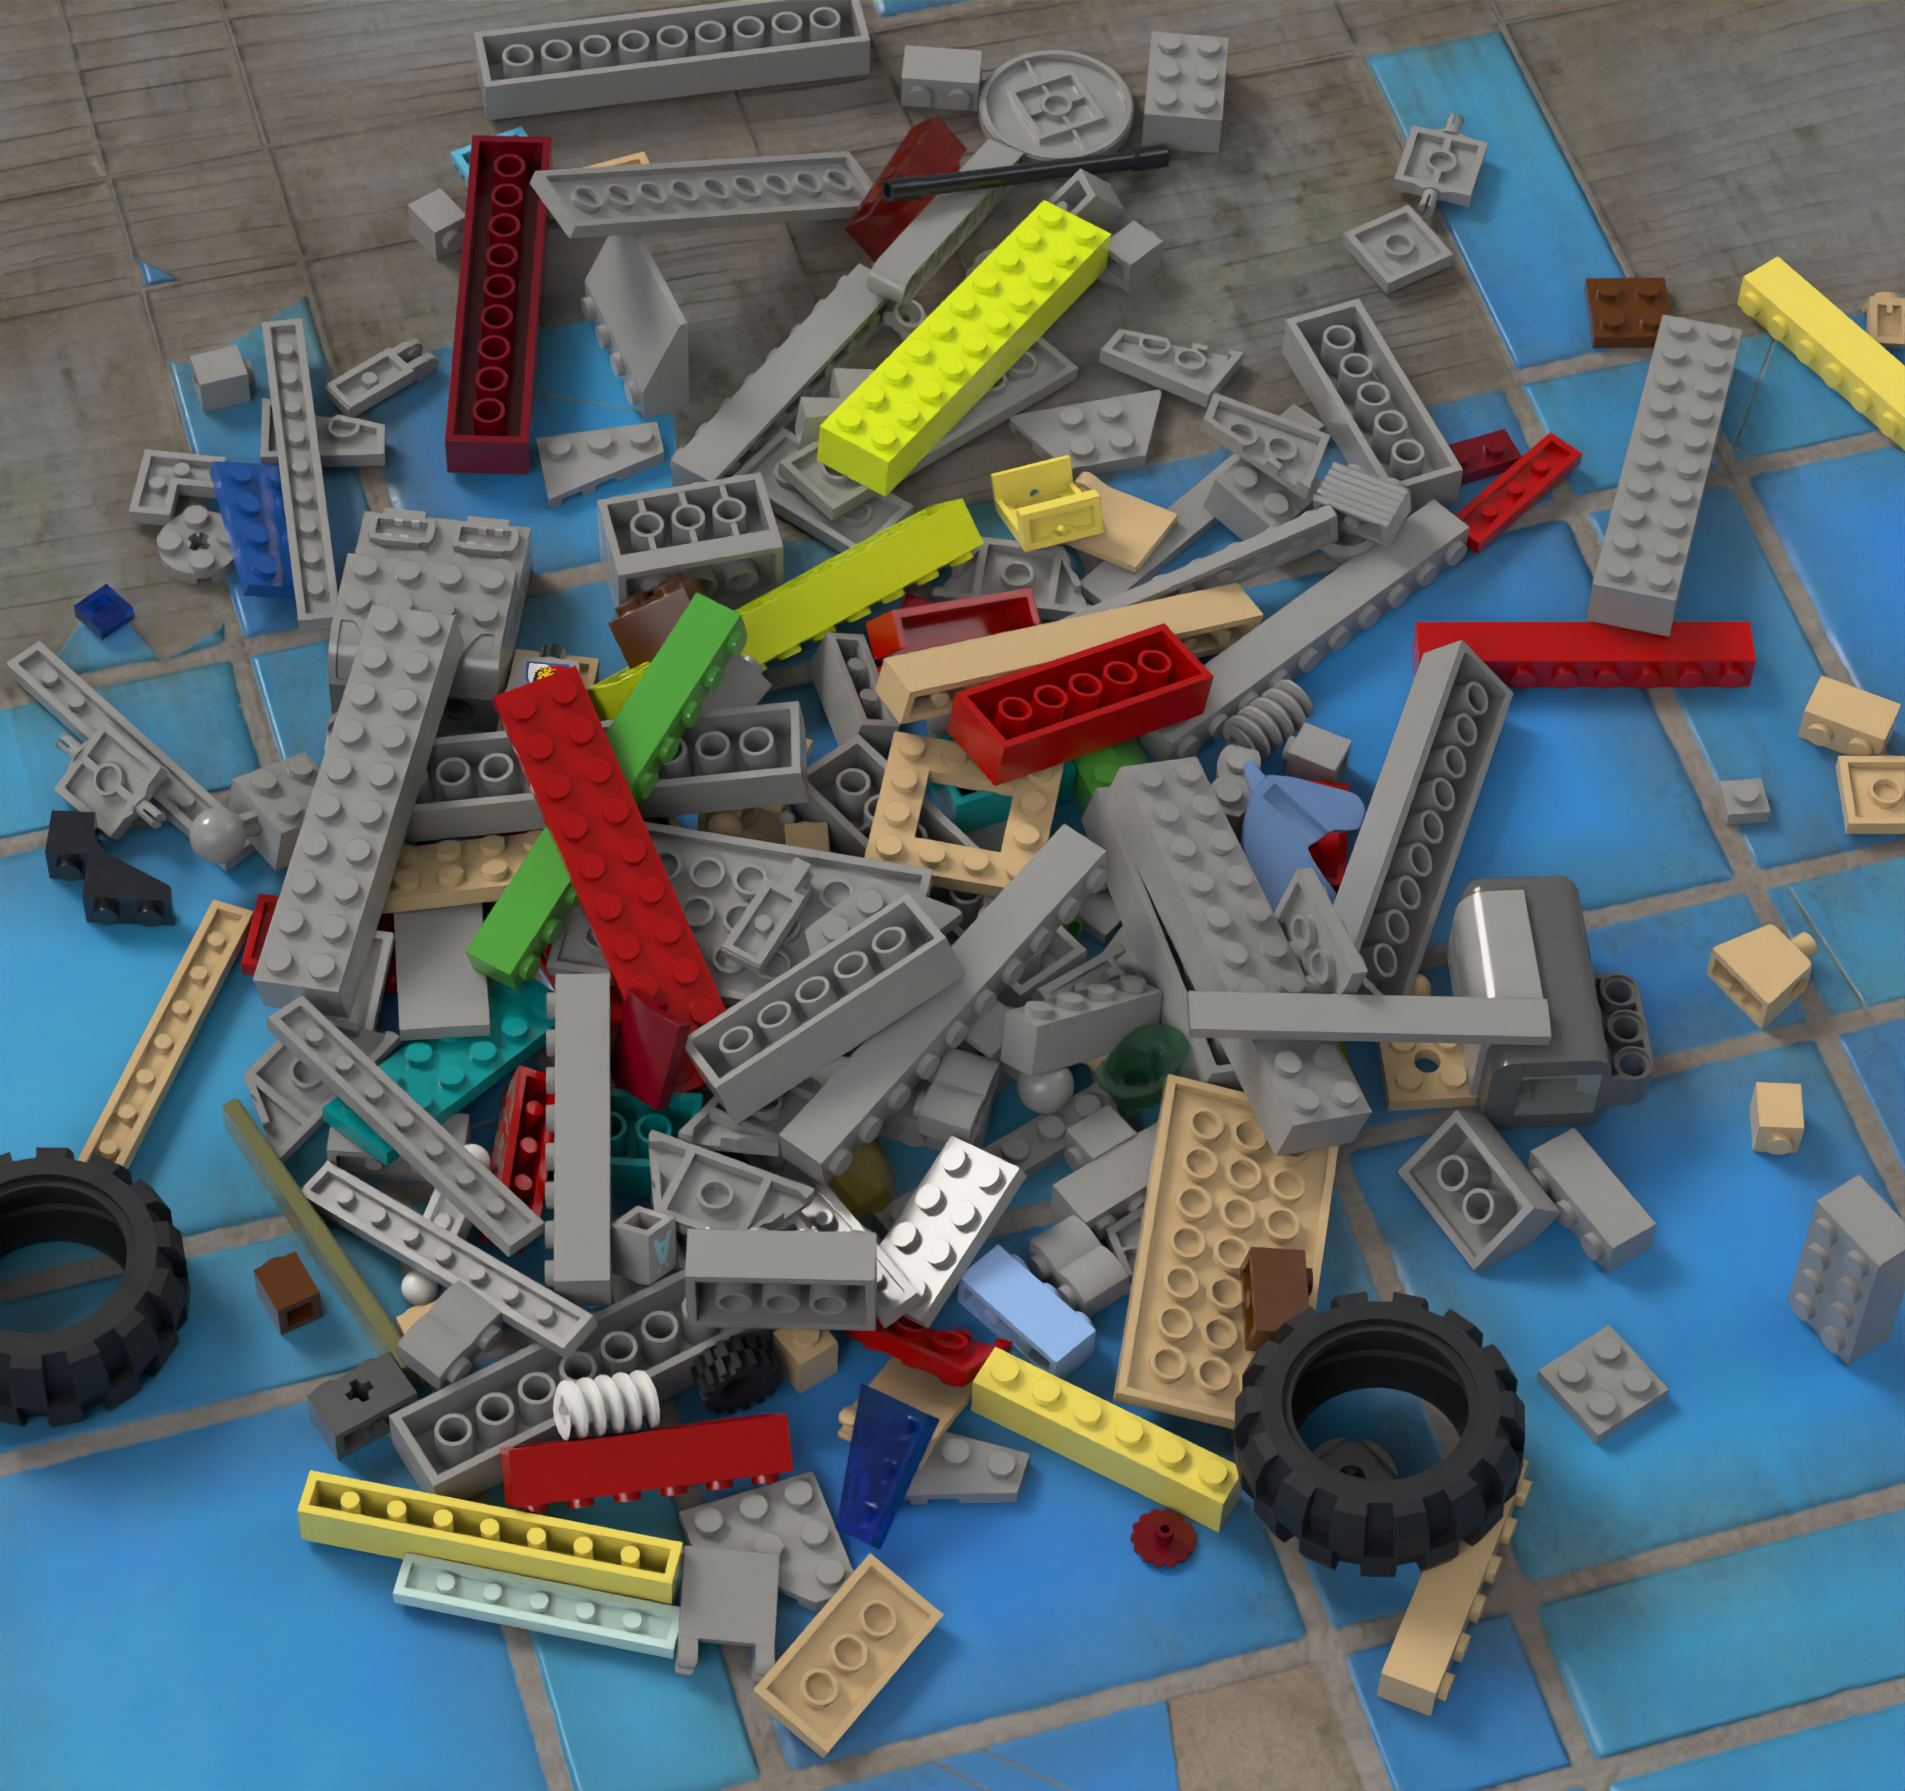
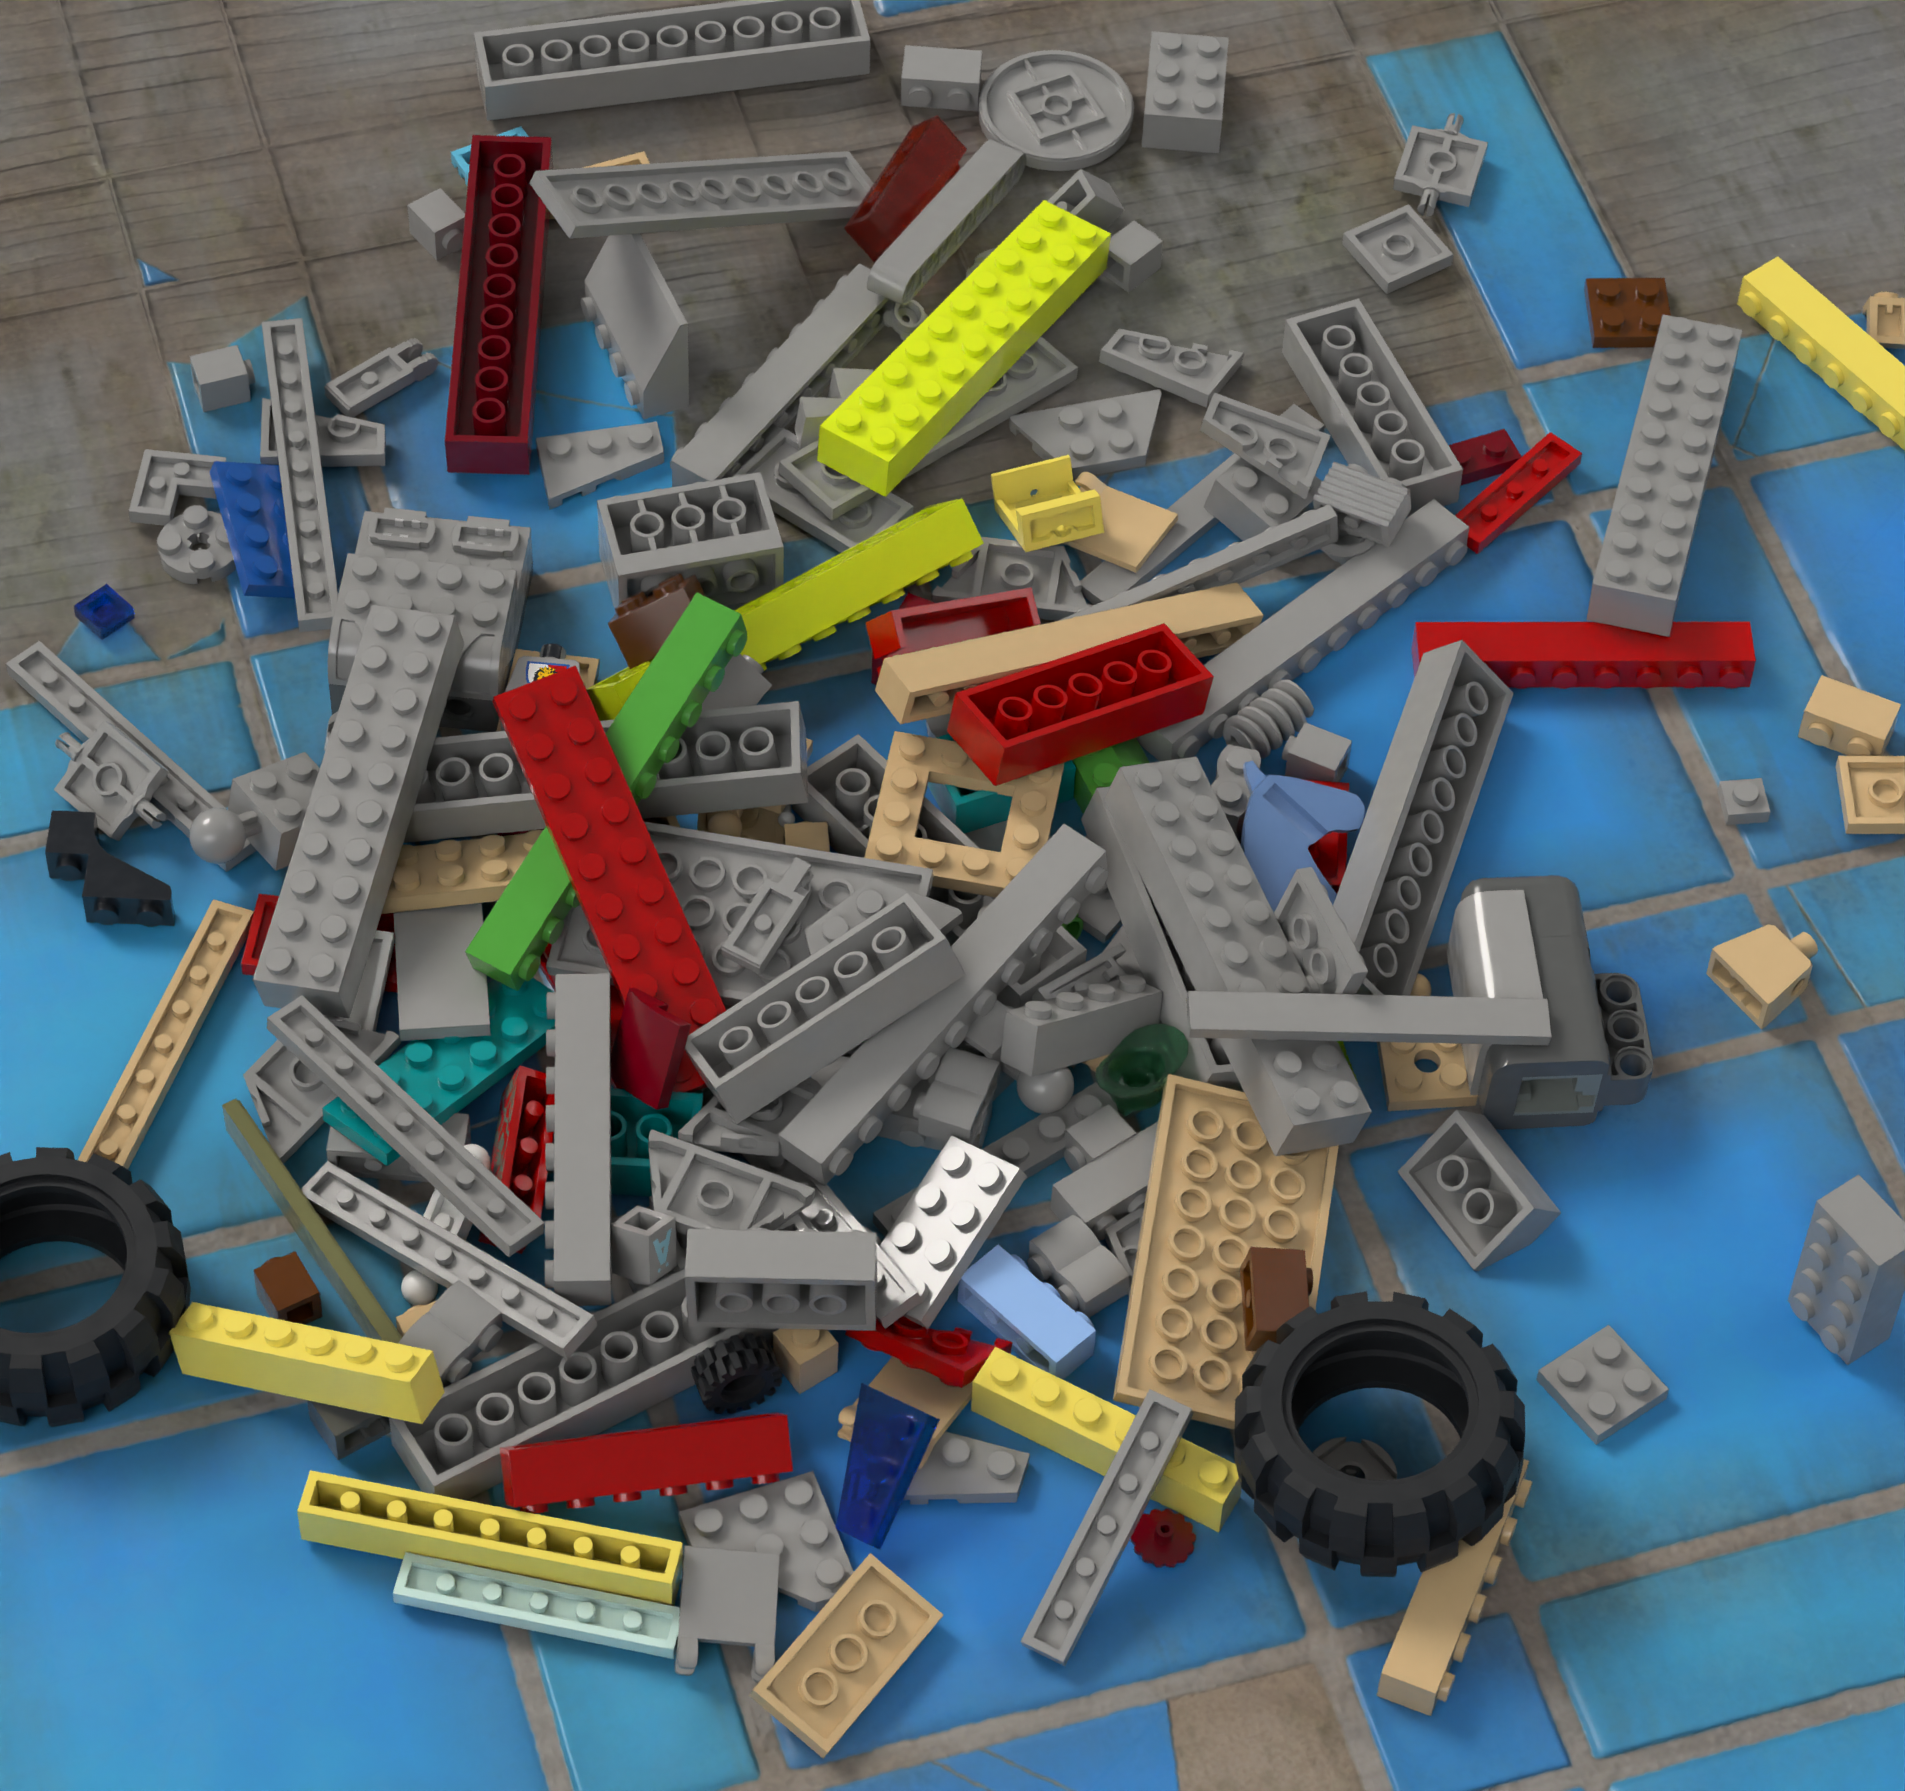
white piece [553,1370,660,1441] -> none
light grey brick [808,632,900,757] -> none
clear yellow slope [827,1136,895,1220] -> none
black piece [882,144,1169,203] -> none
light grey brick [1527,1127,1656,1273] -> none
tan brick [1750,1082,1804,1155] -> none
none -> light yellow brick [169,1302,445,1424]
none -> light grey plate [1020,1389,1193,1666]

